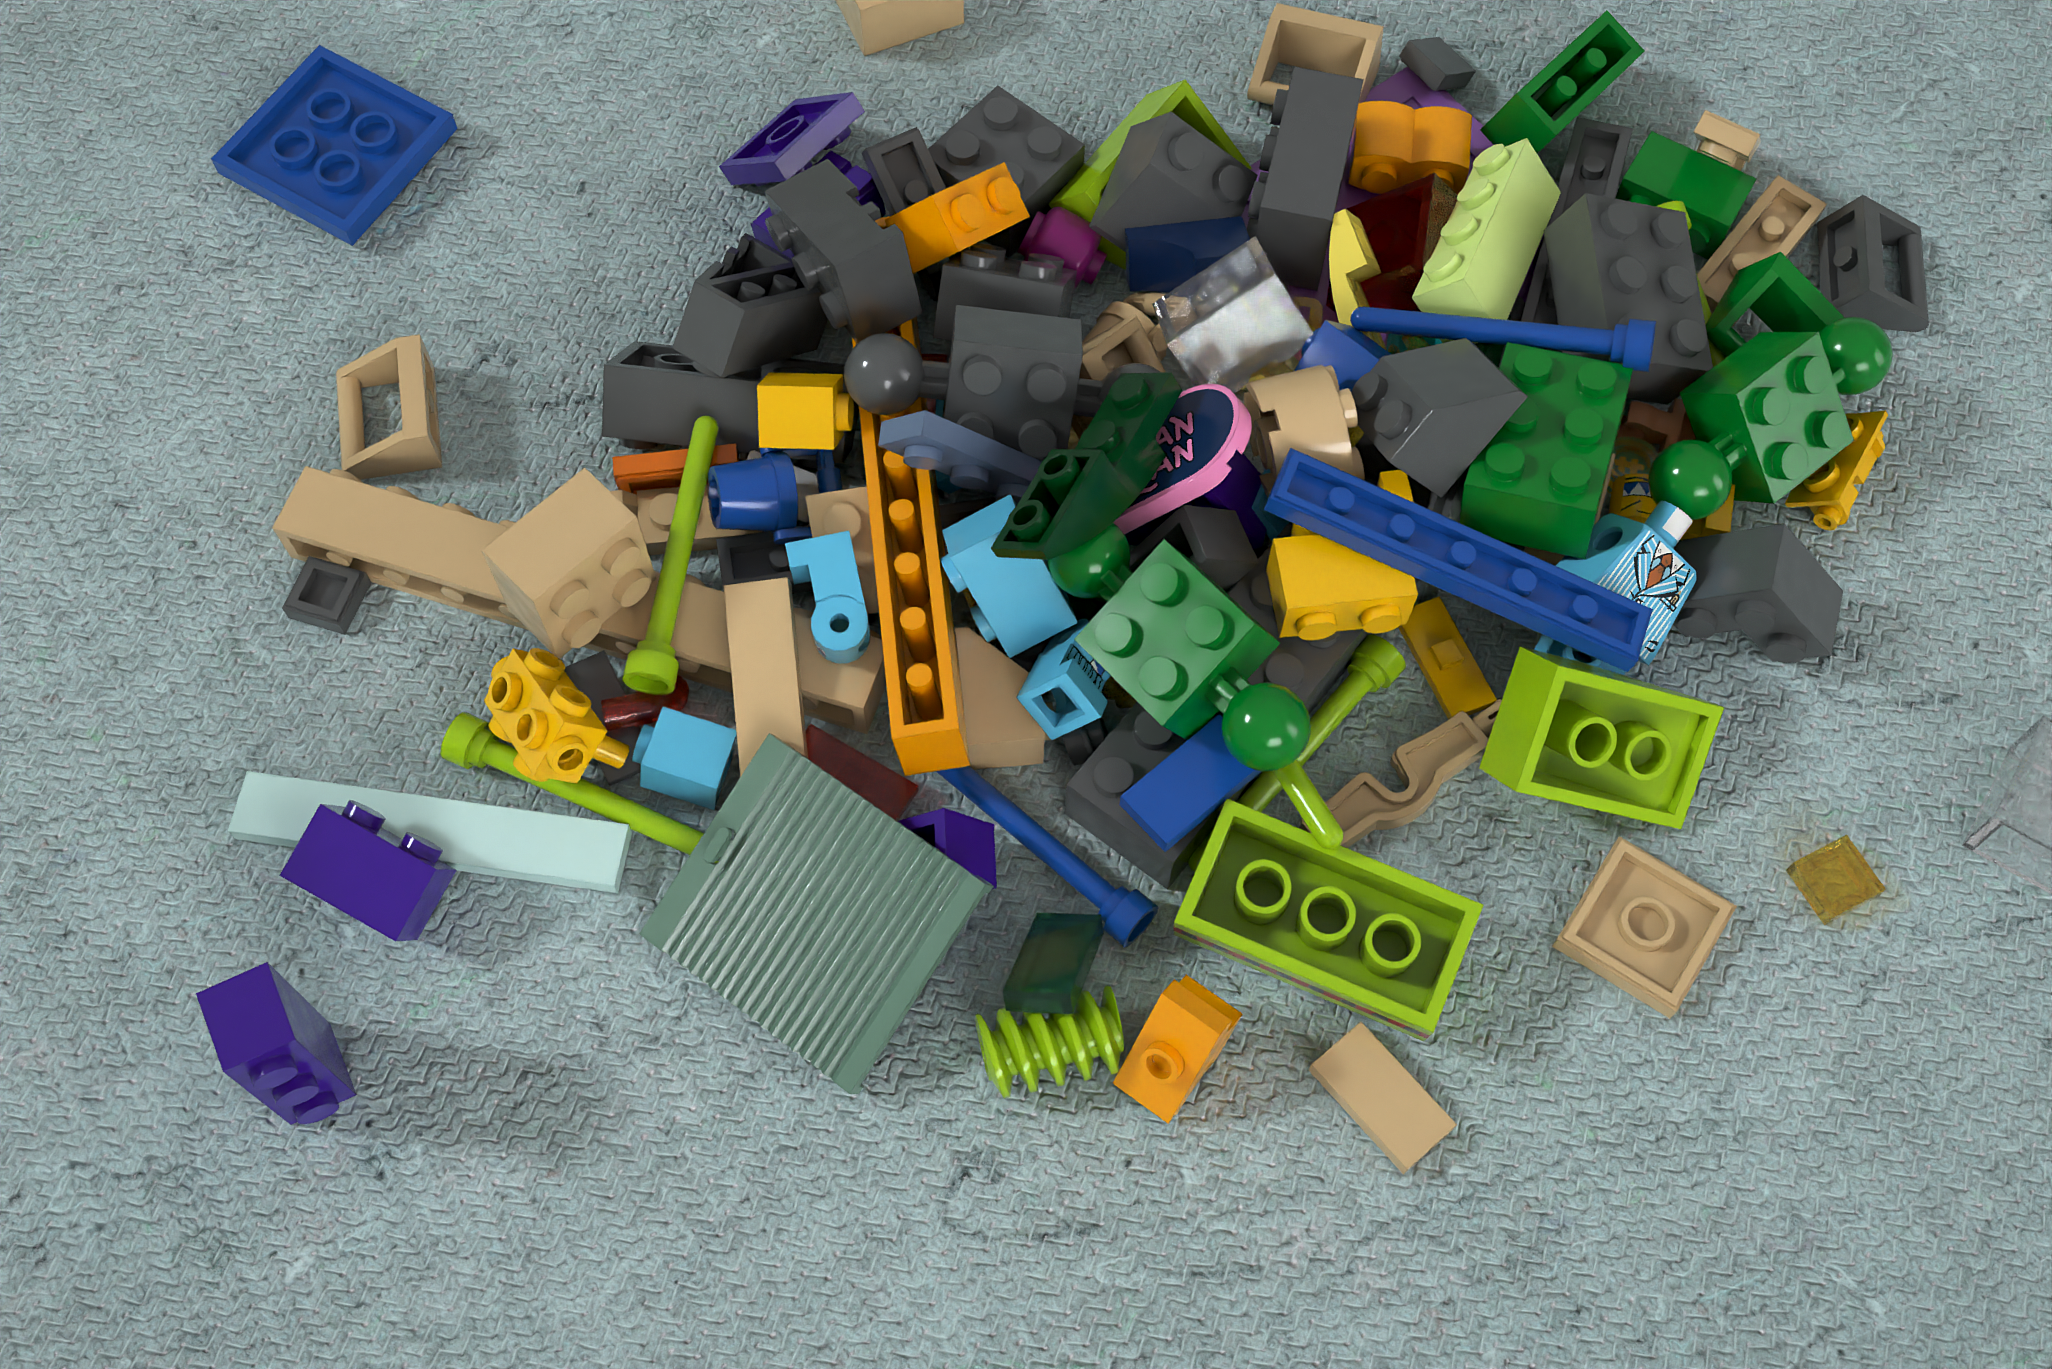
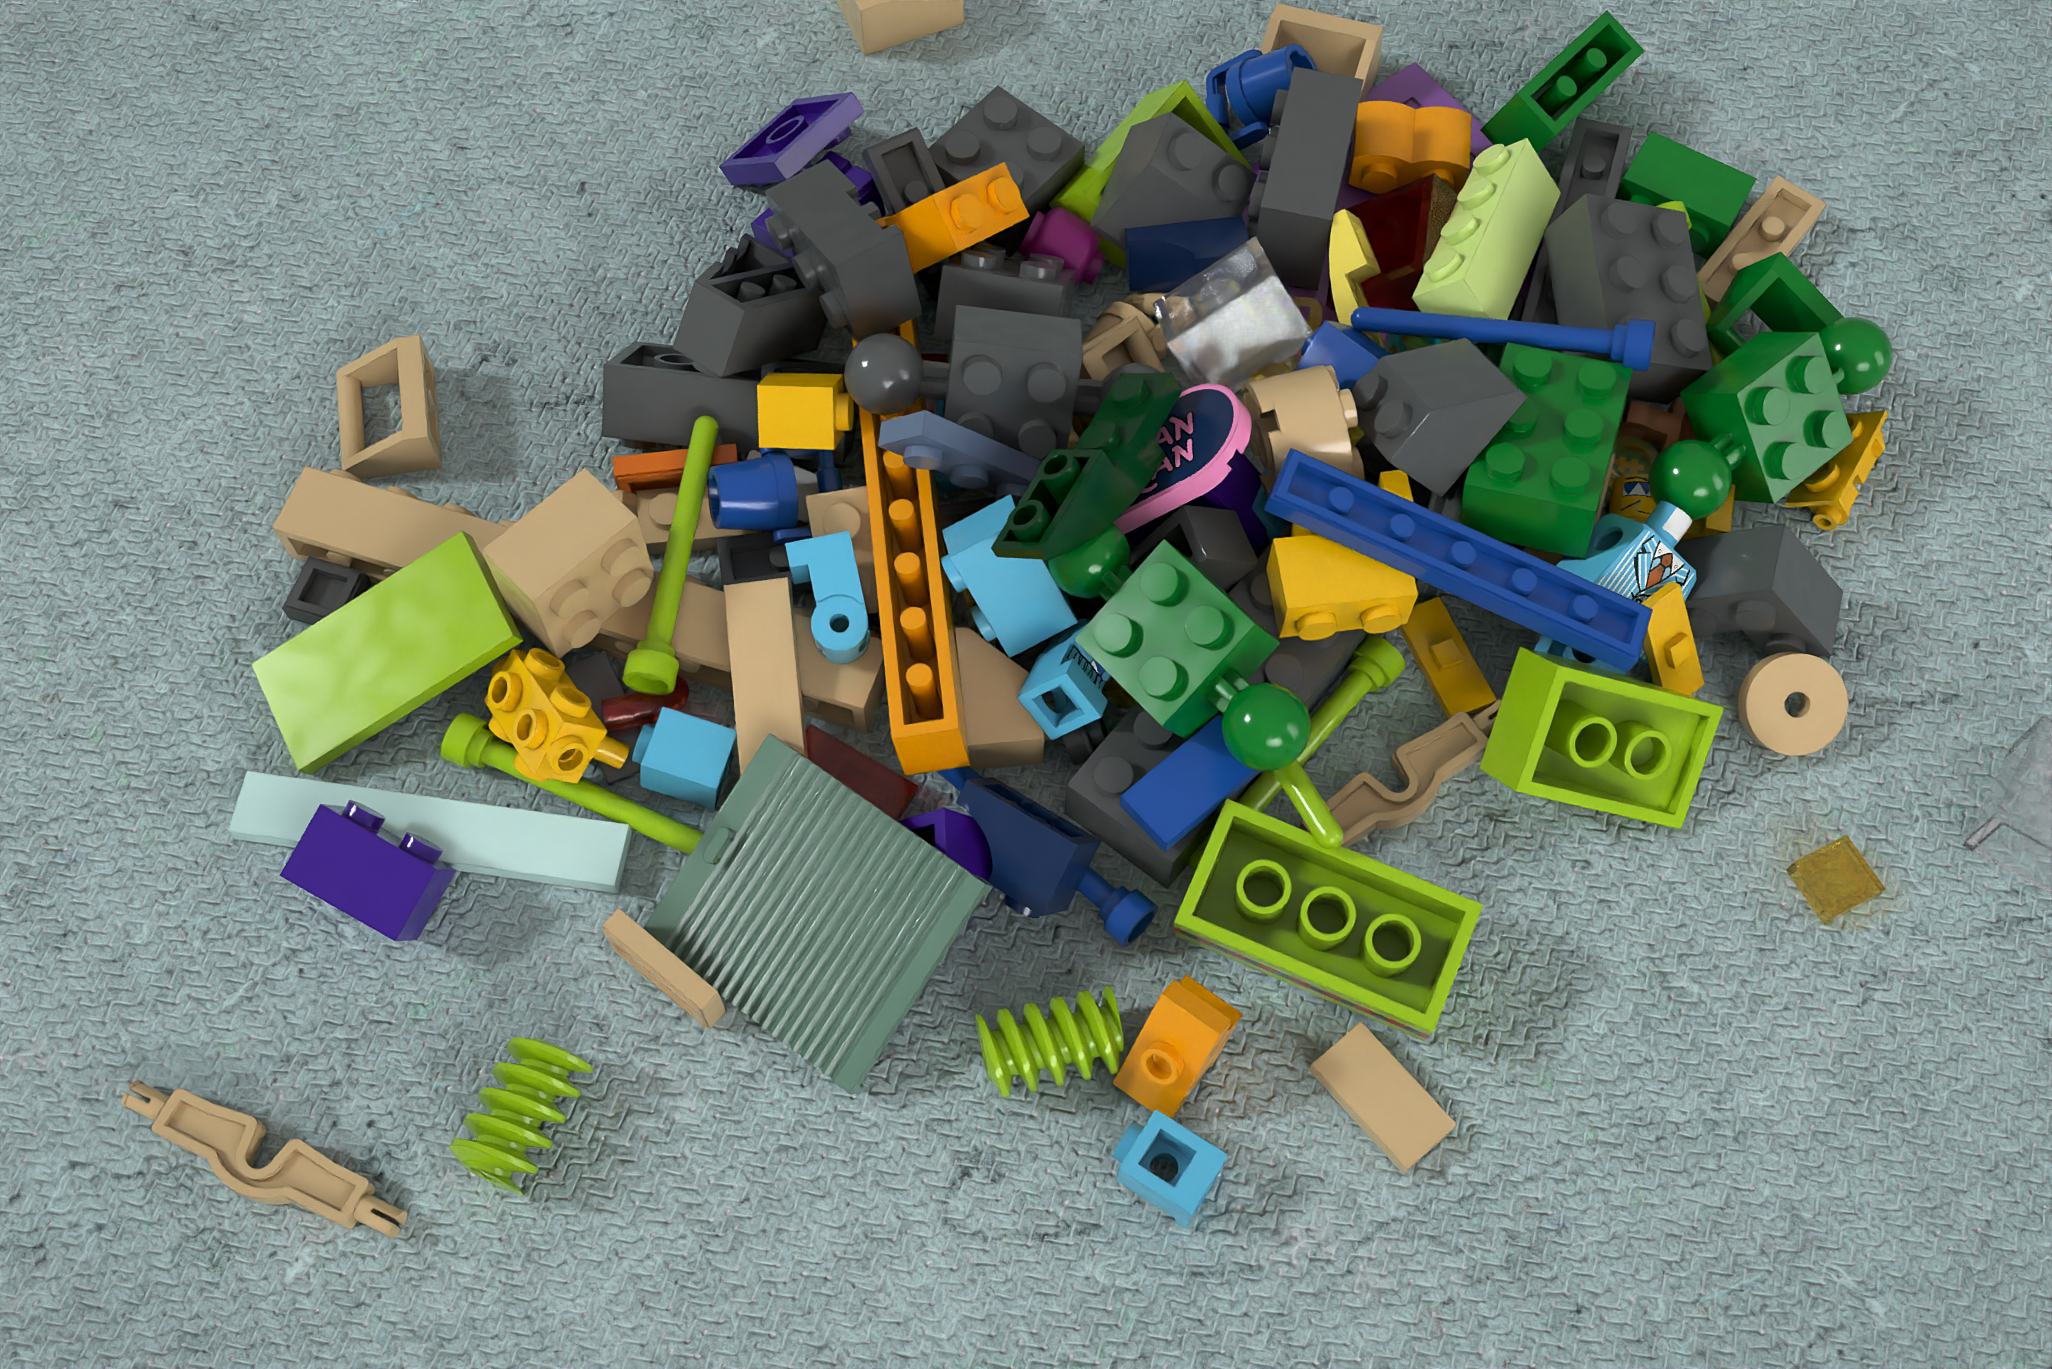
dark purple brick [196,962,357,1125] -> none
blue plate [211,45,458,246] -> none
clear green tile [1003,913,1104,1014] -> none
dark grey tile [1399,37,1476,91] -> none
tan tile [1552,836,1737,1019] -> none
tan hinge [1694,110,1761,171] -> none
dark grey tile [1817,195,1929,332] -> none
none -> tan piece [121,1080,408,1239]
none -> lime tile [251,531,523,775]
none -> lime piece [449,1037,594,1196]
none -> tan tile [602,908,726,1029]
none -> dark blue arch [956,777,1101,918]
none -> medium azure brick [1112,1109,1228,1229]
none -> blue piece [1206,43,1317,151]
none -> yellow piece [1641,581,1705,695]
none -> tan piece [1737,652,1849,756]

